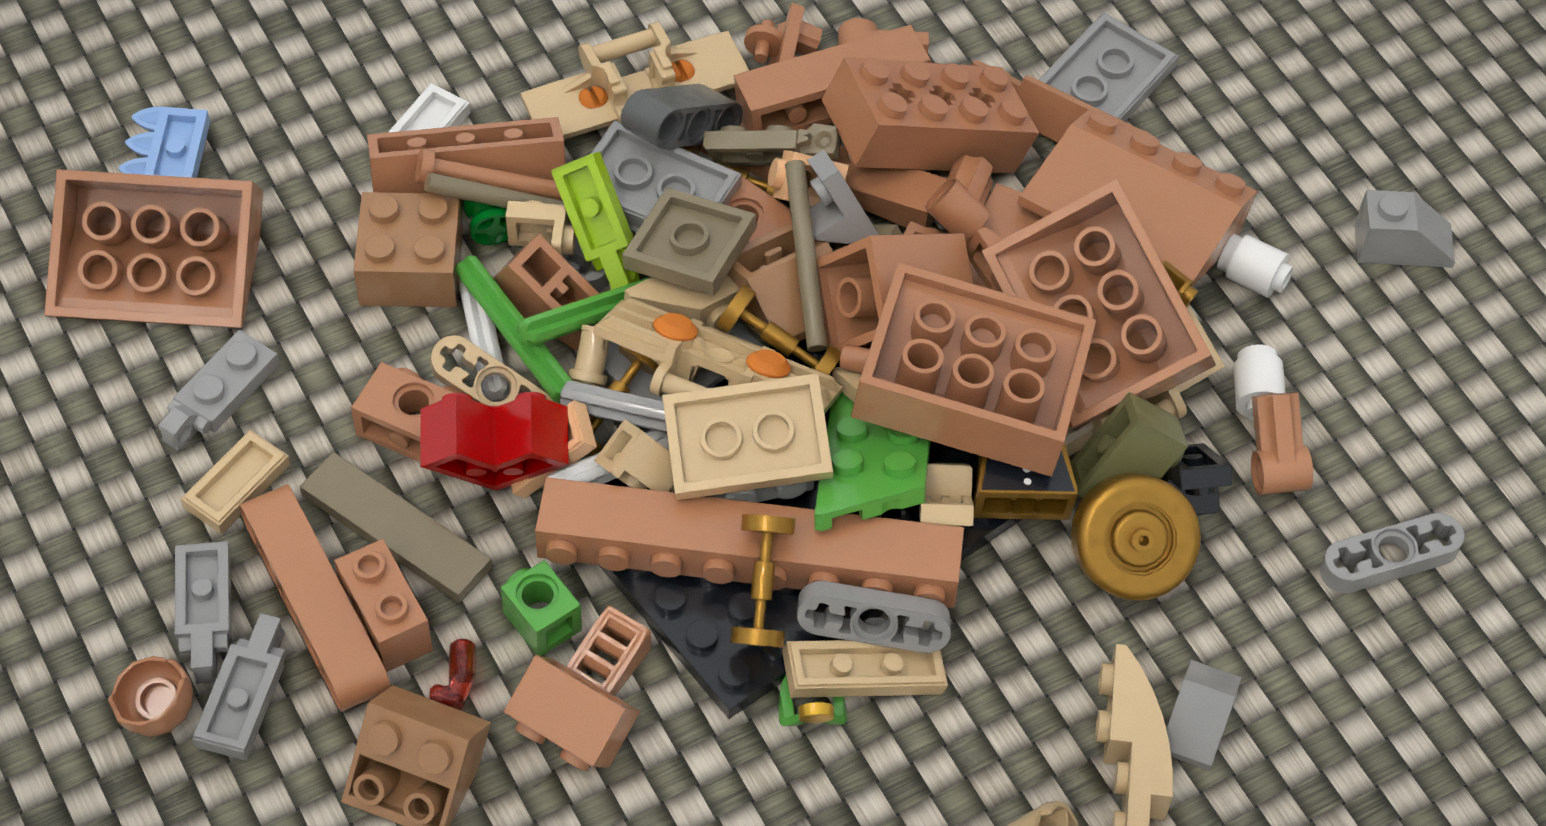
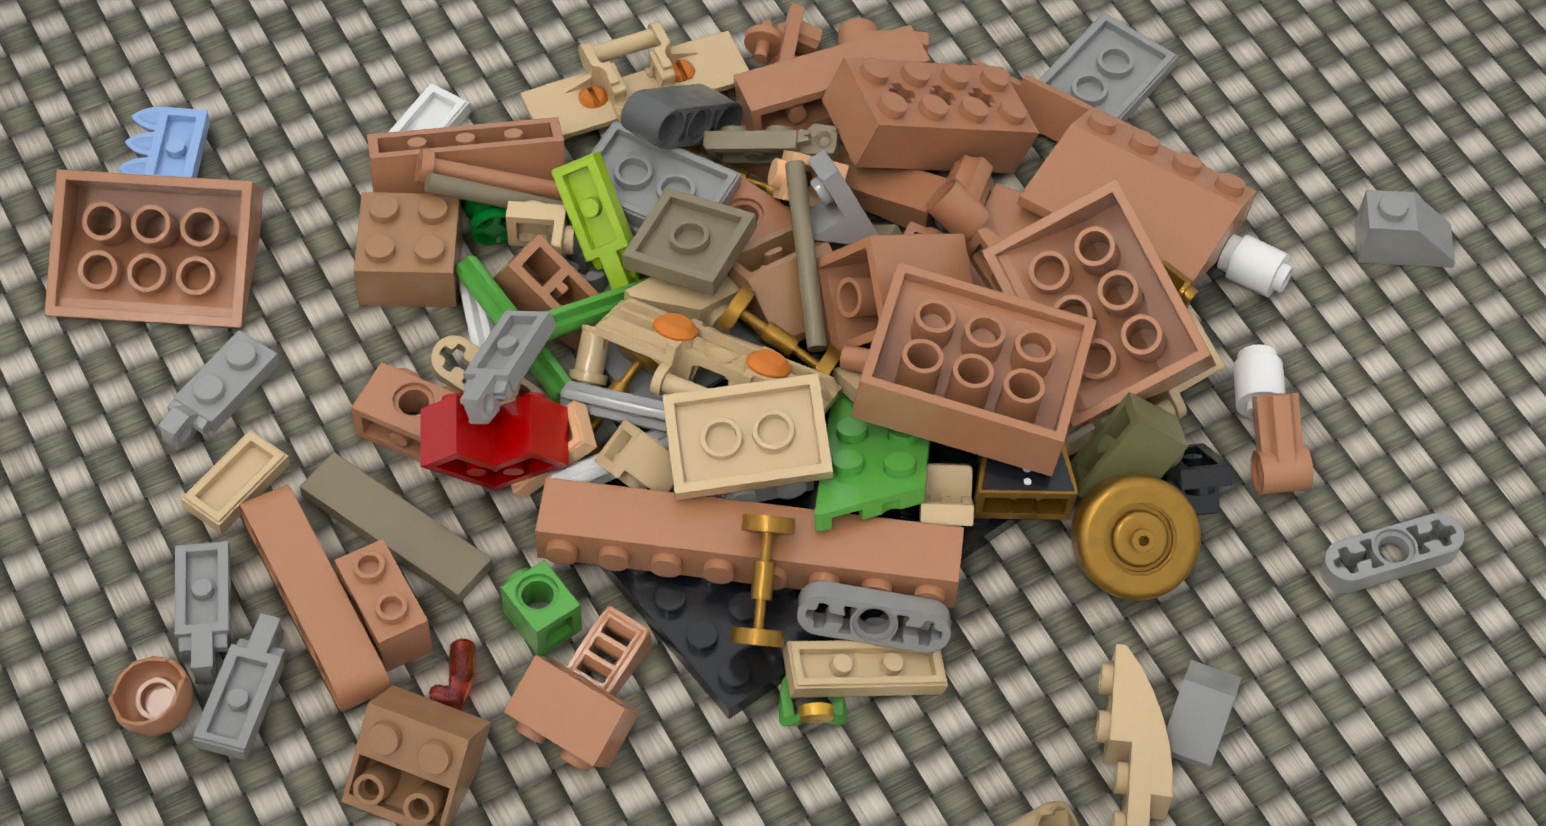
none -> light grey hinge [460,311,556,424]

